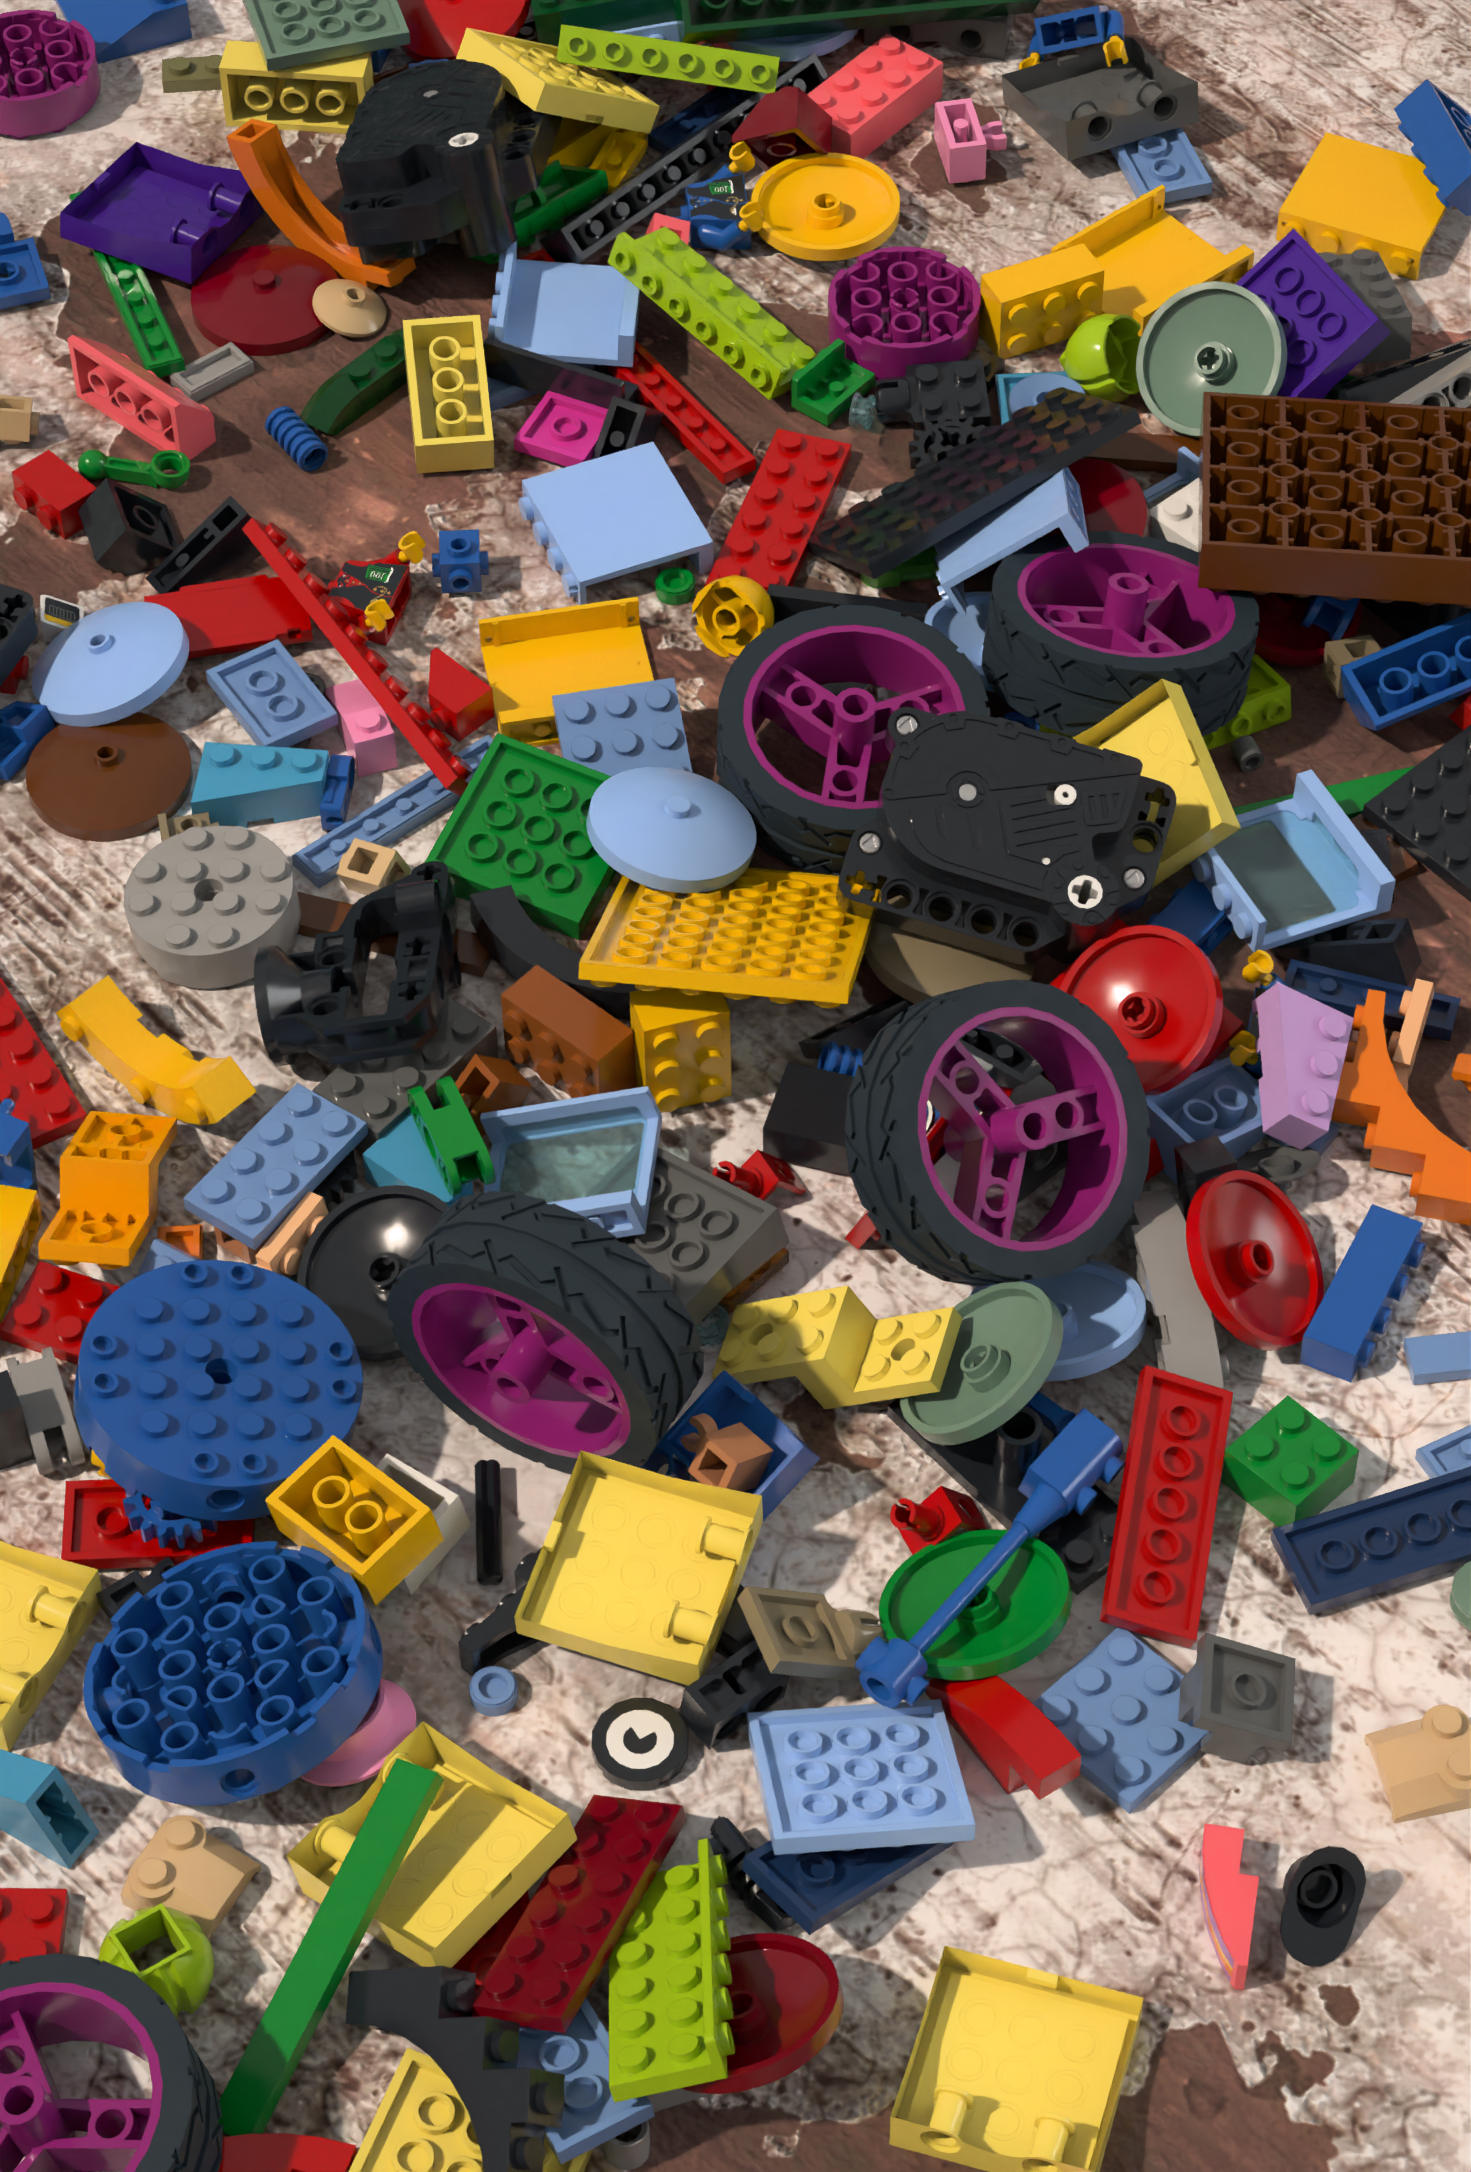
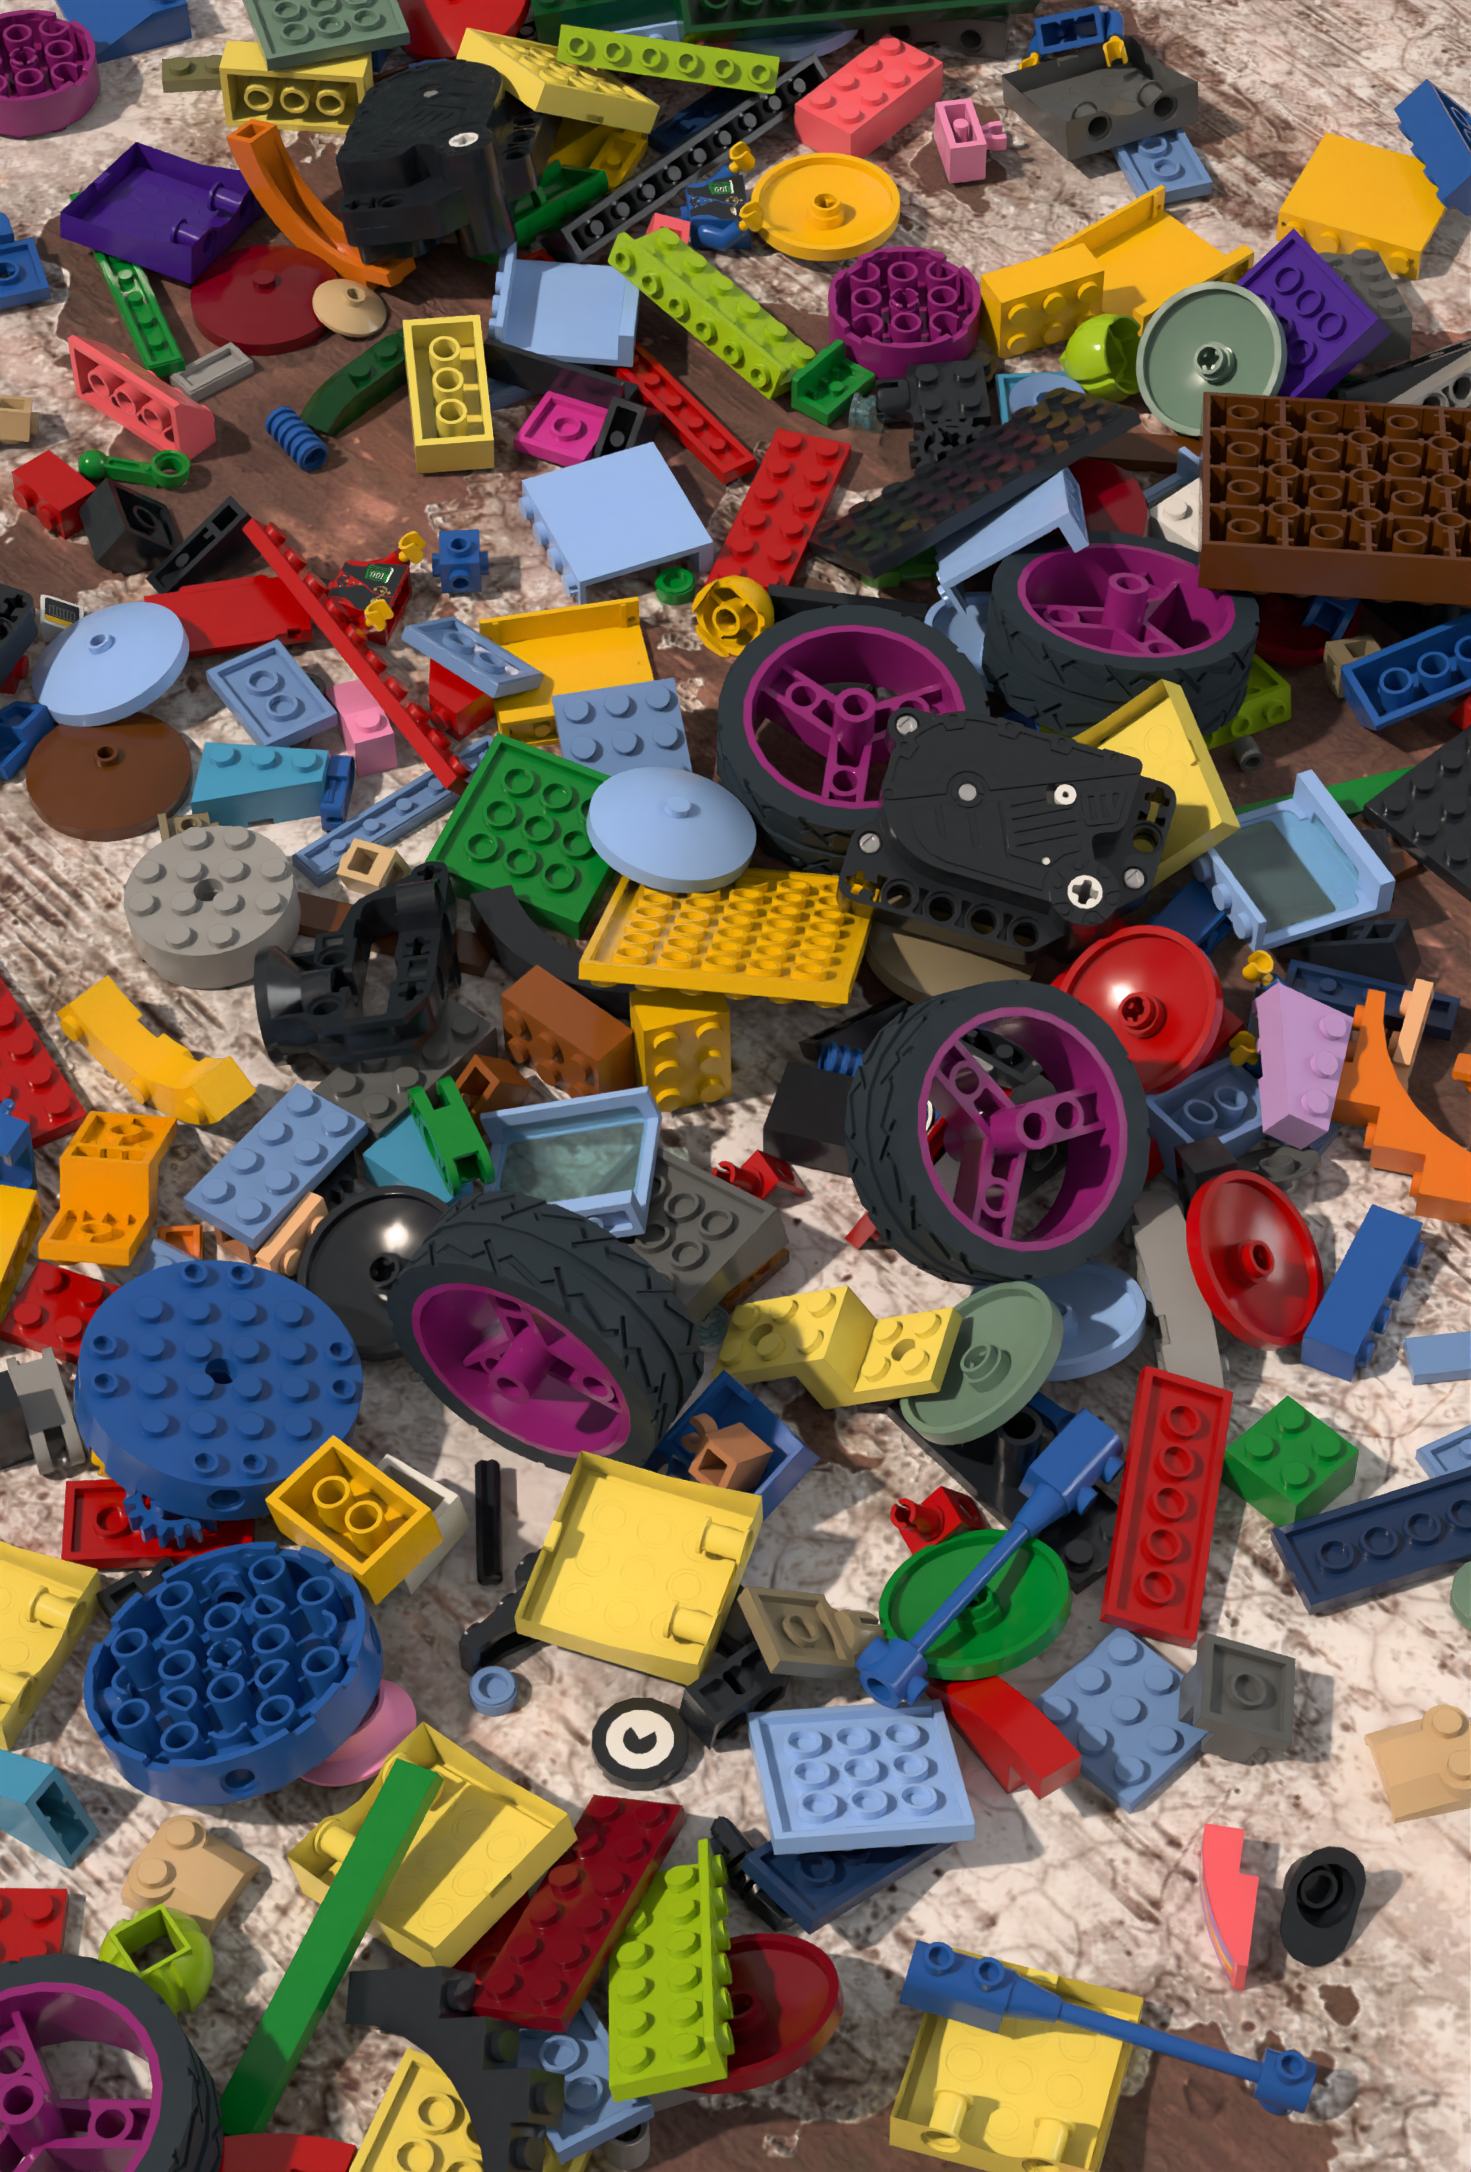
dark red slope [732,86,832,172] -> none
none -> medium blue tile [401,616,544,698]
none -> blue bar [899,1940,1317,2115]

